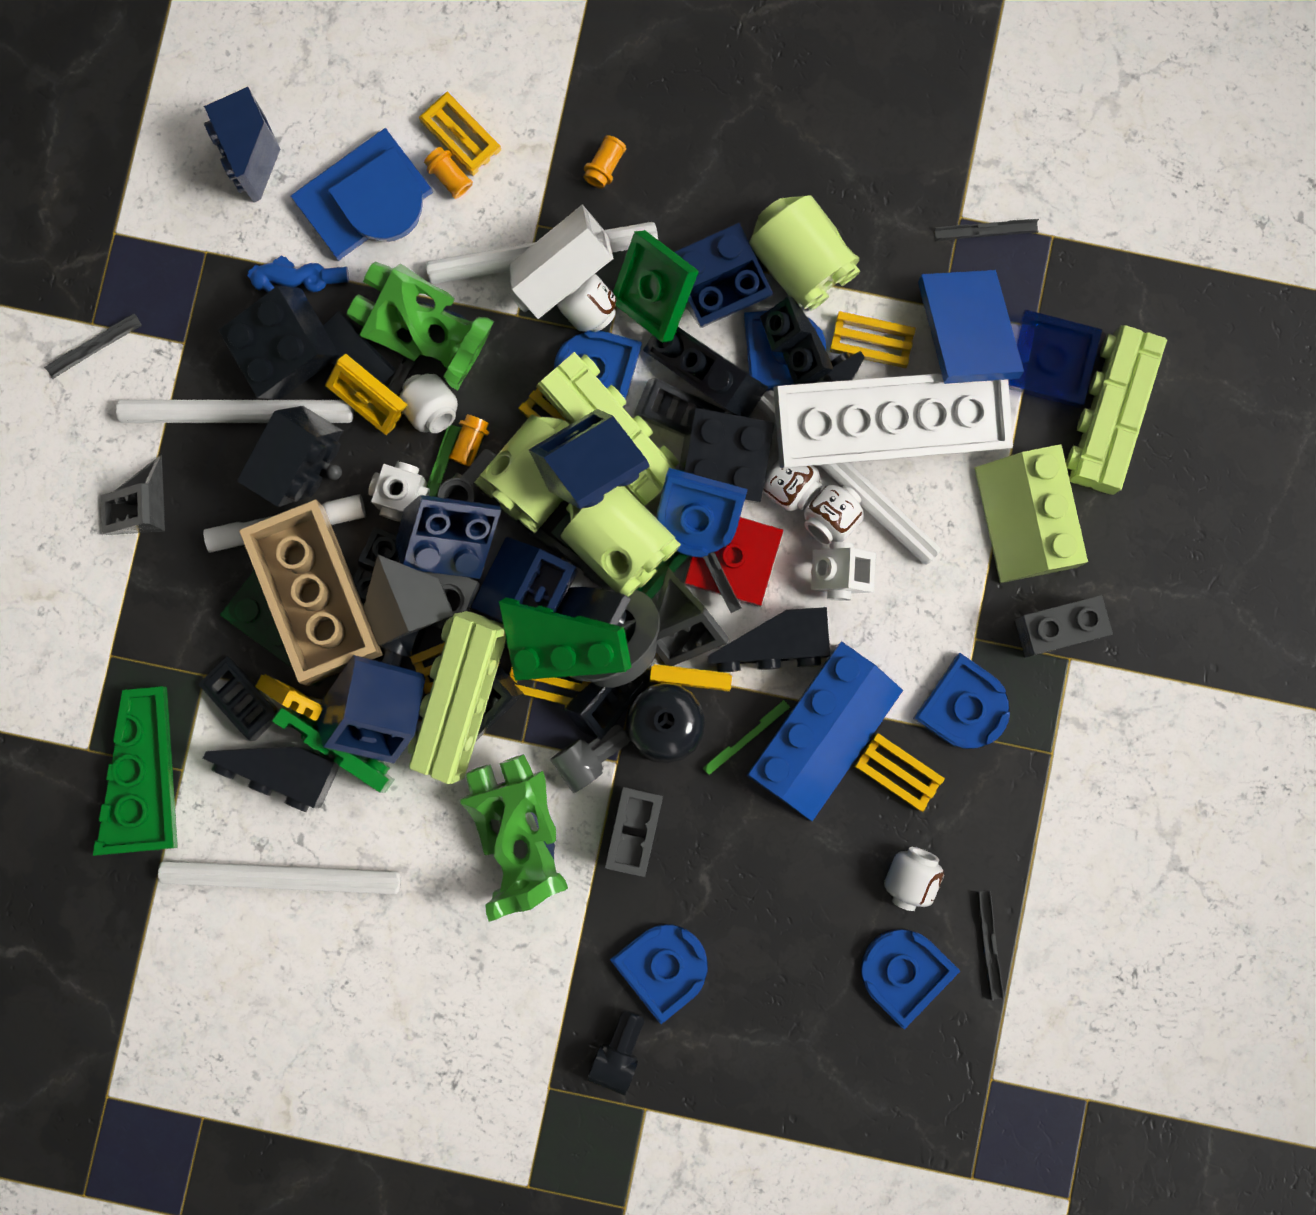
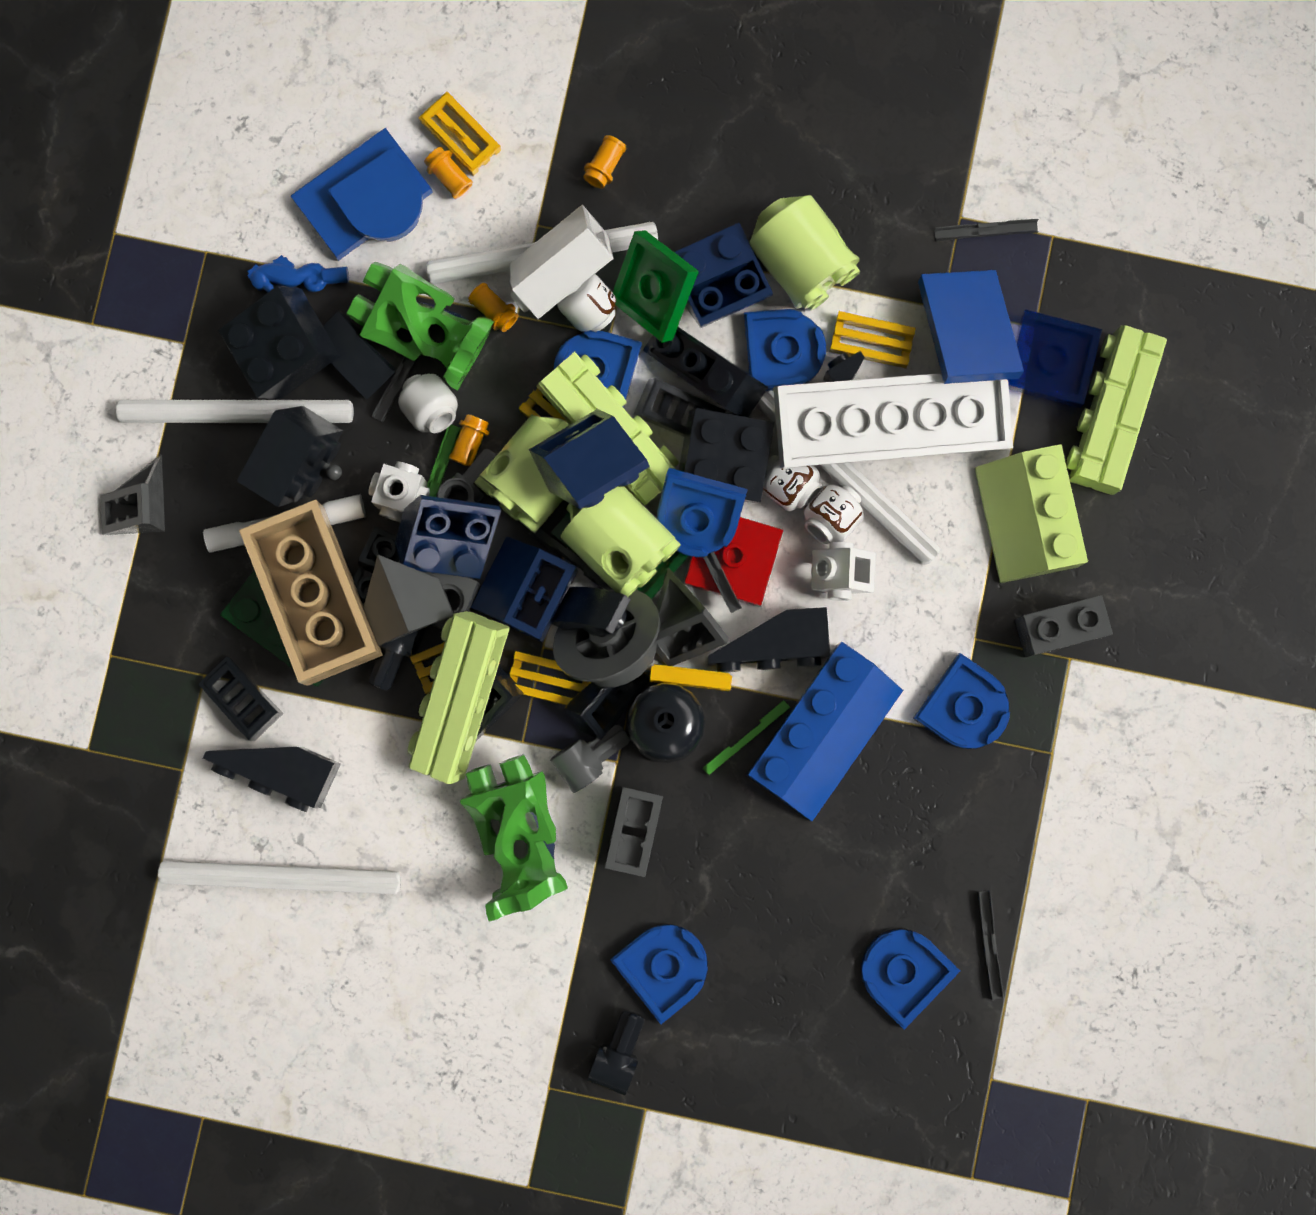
dark grey piece [44,314,142,379] -> none
green wing [93,686,178,856] -> none
dark blue slope [204,87,281,202] -> none
yellow tile [255,674,323,721] -> none
green wing [272,708,395,793] -> none
dark blue slope [316,655,425,764] -> none
yellow tile [325,354,408,435] -> none
green wing [499,597,632,681] -> none
black slope [760,296,834,385] -> none
yellow tile [854,733,945,812] -> none
white head [884,847,944,911] -> none
none -> light orange pin [468,283,519,332]

